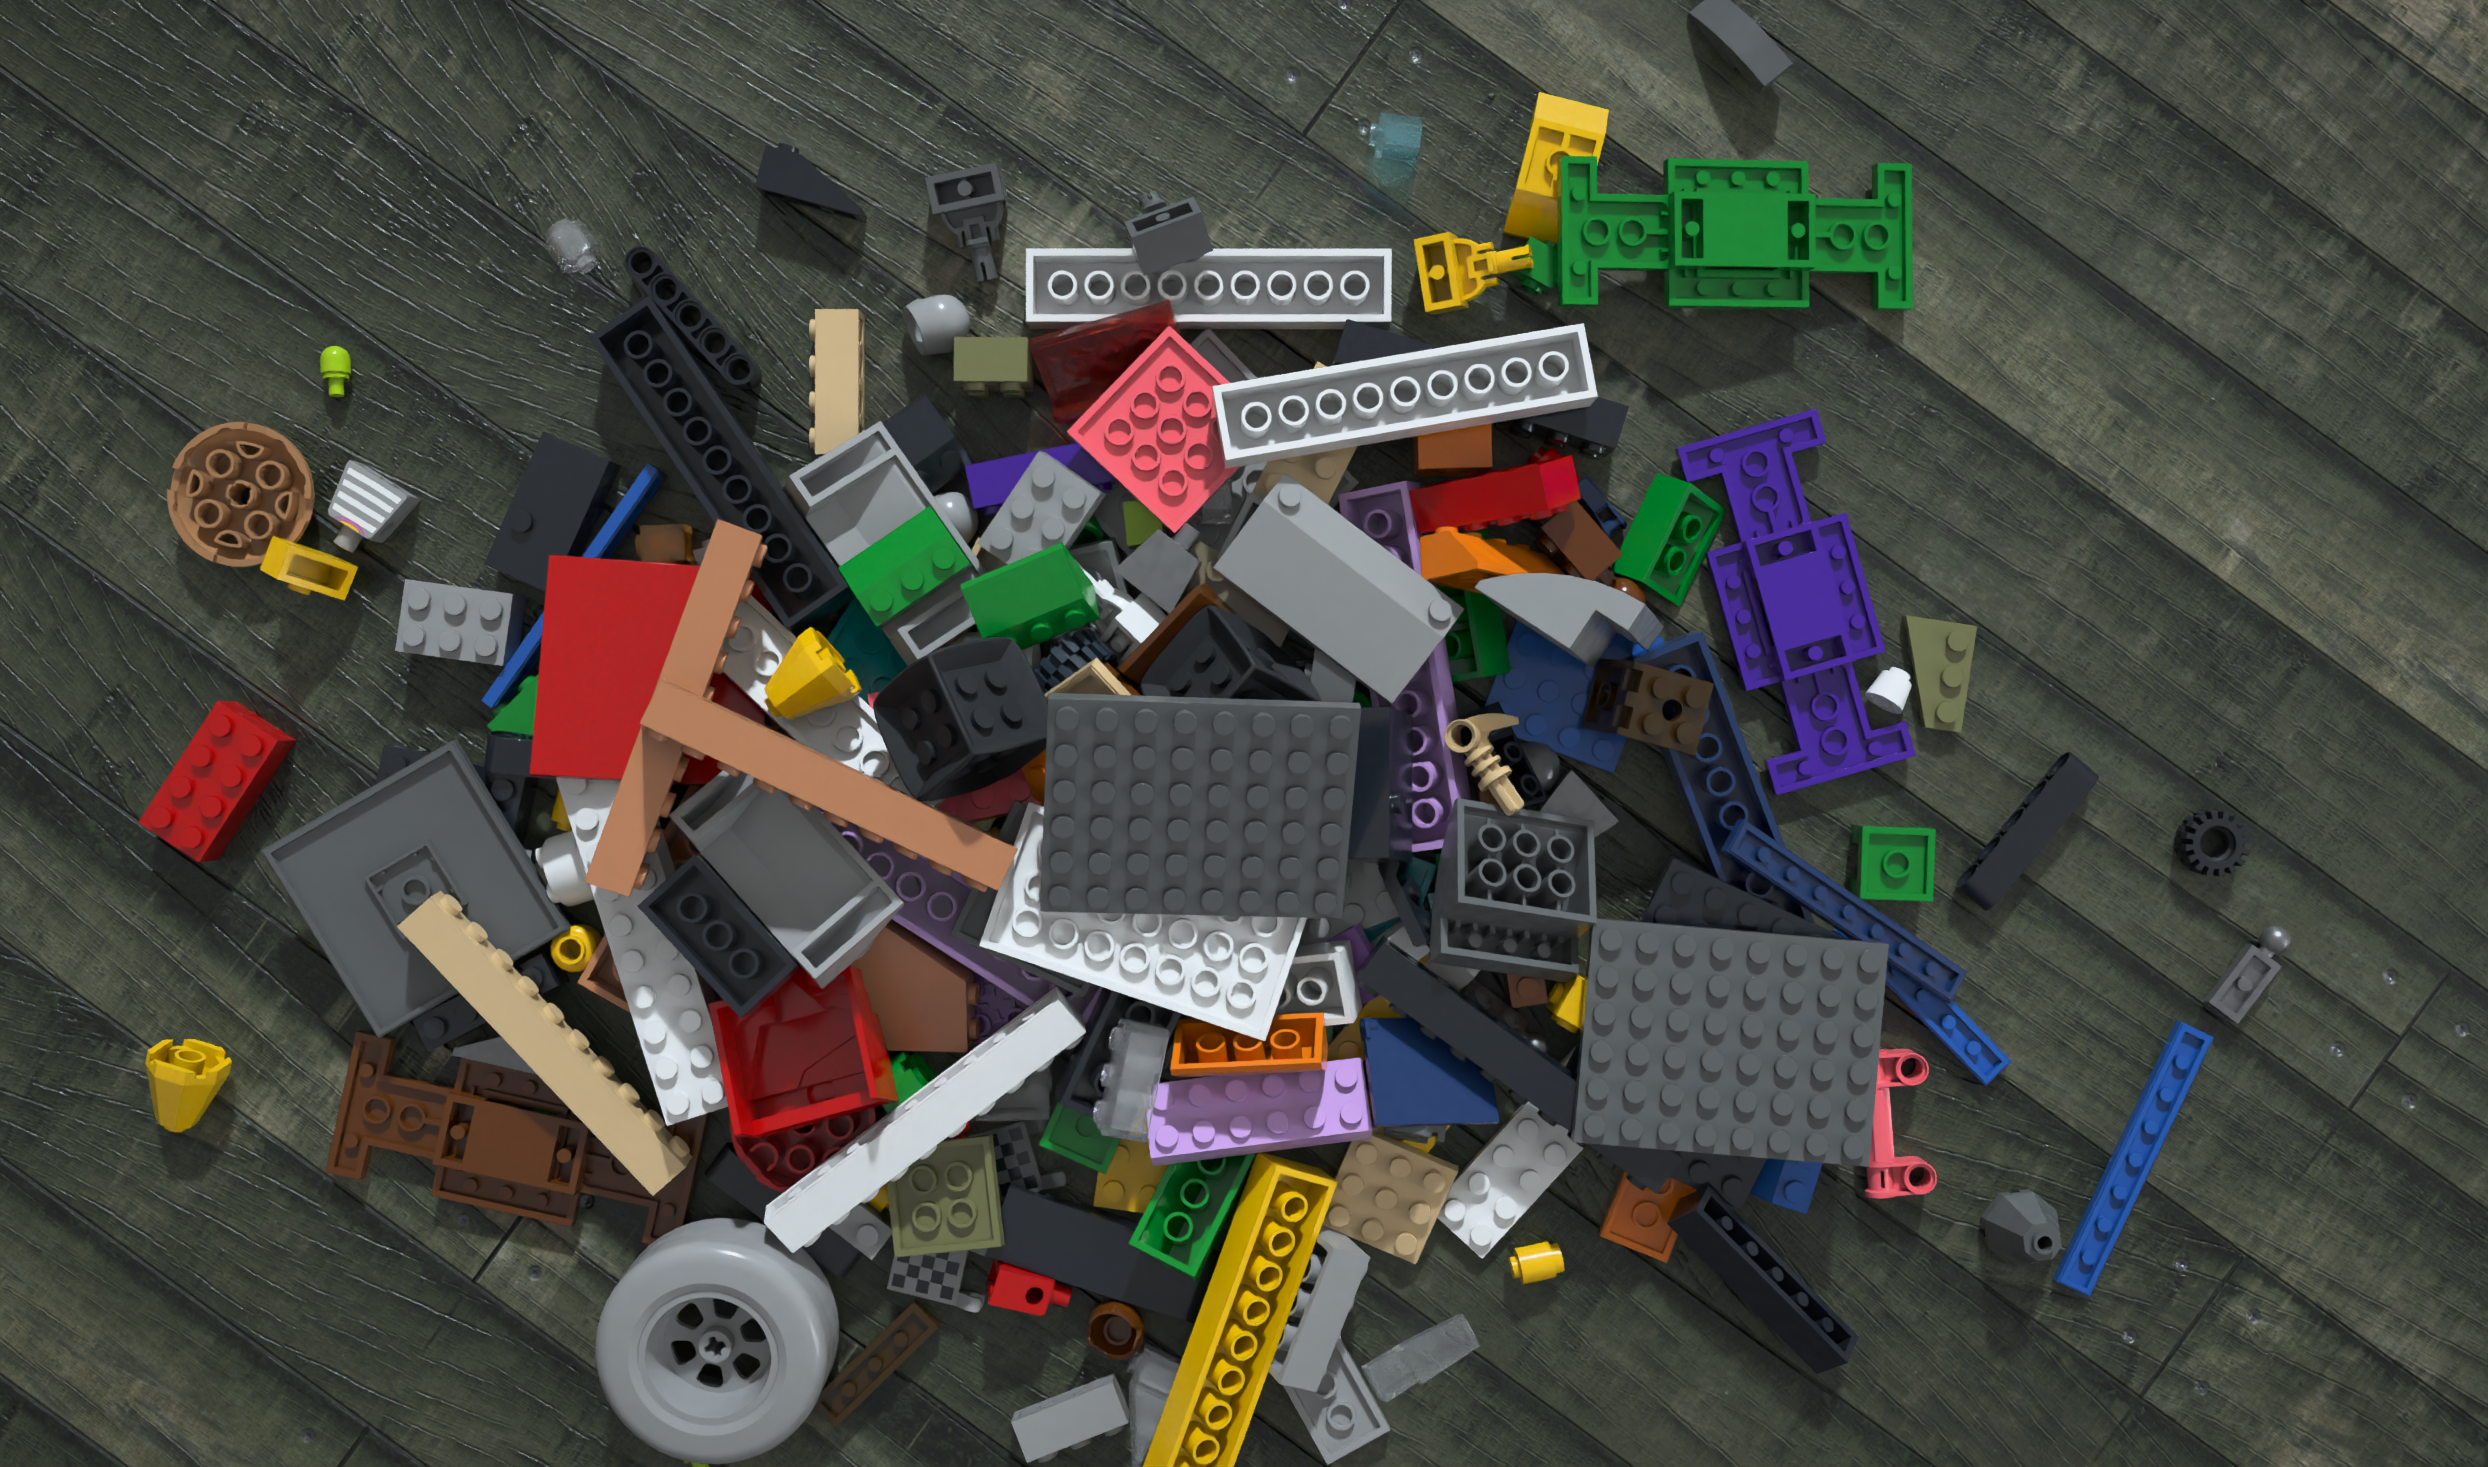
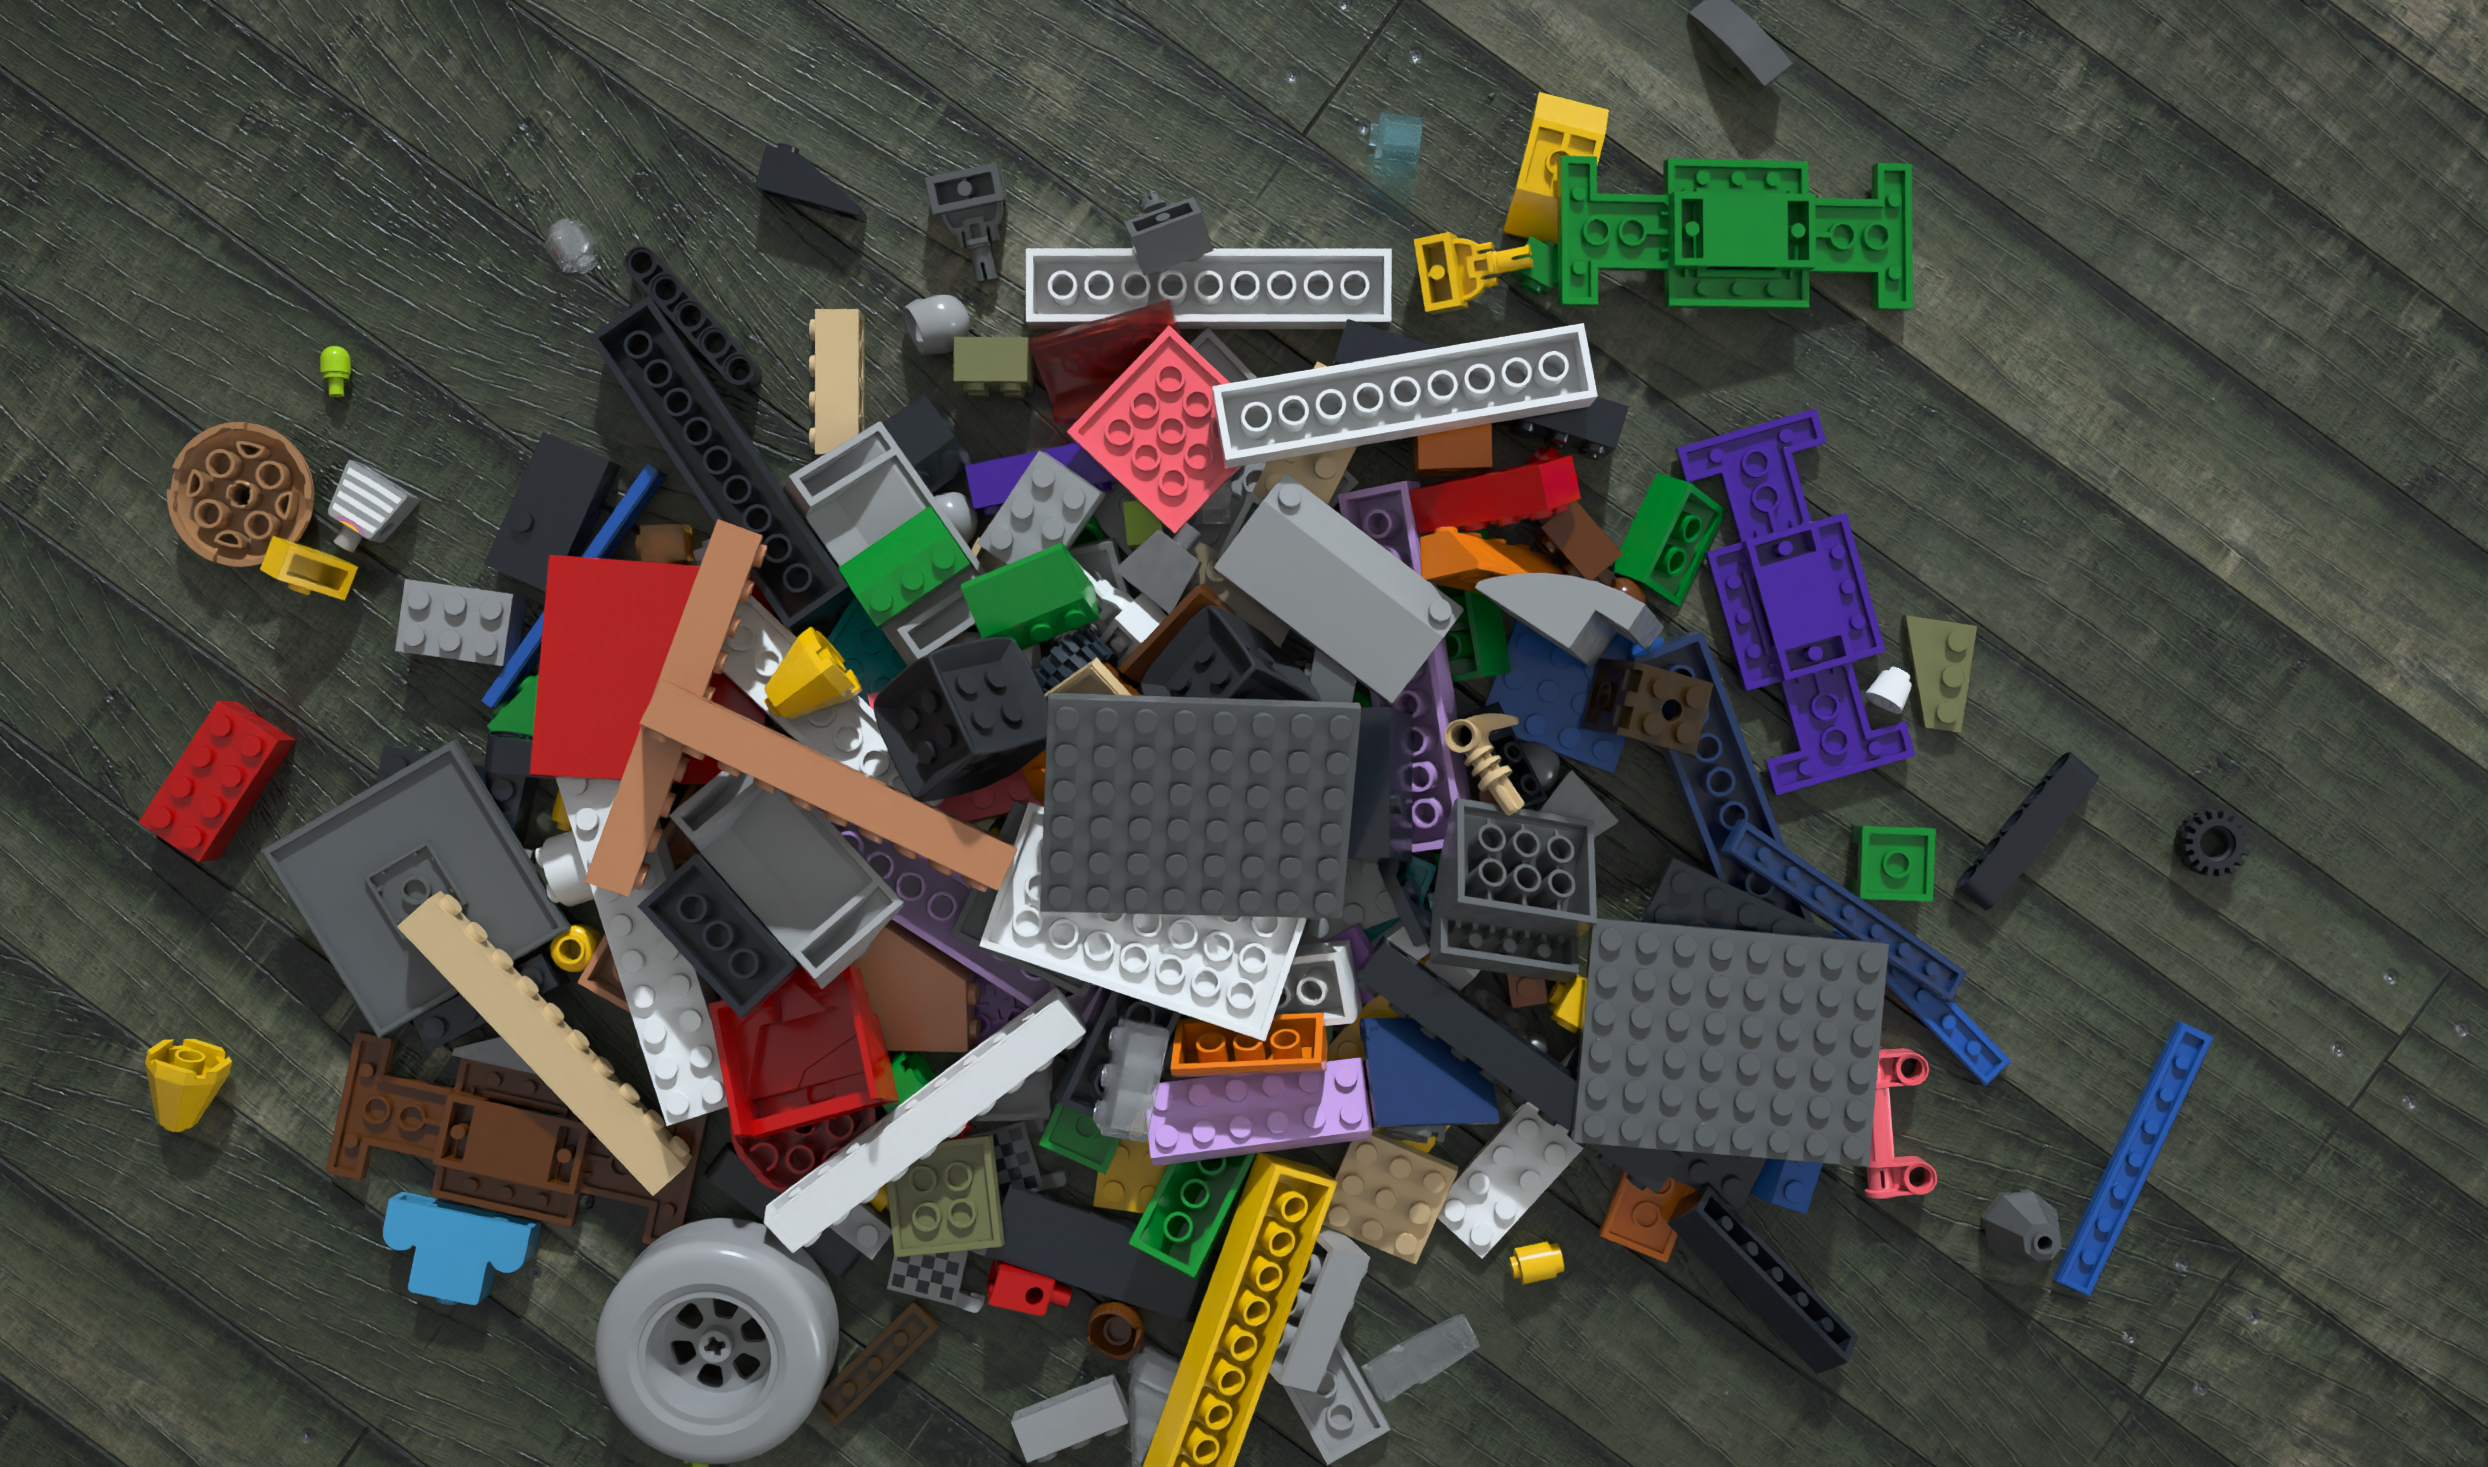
dark blue bar [1576,476,1628,540] -> none
flat silver plate [2203,926,2291,1024] -> none
none -> dark azure brick [383,1192,542,1305]

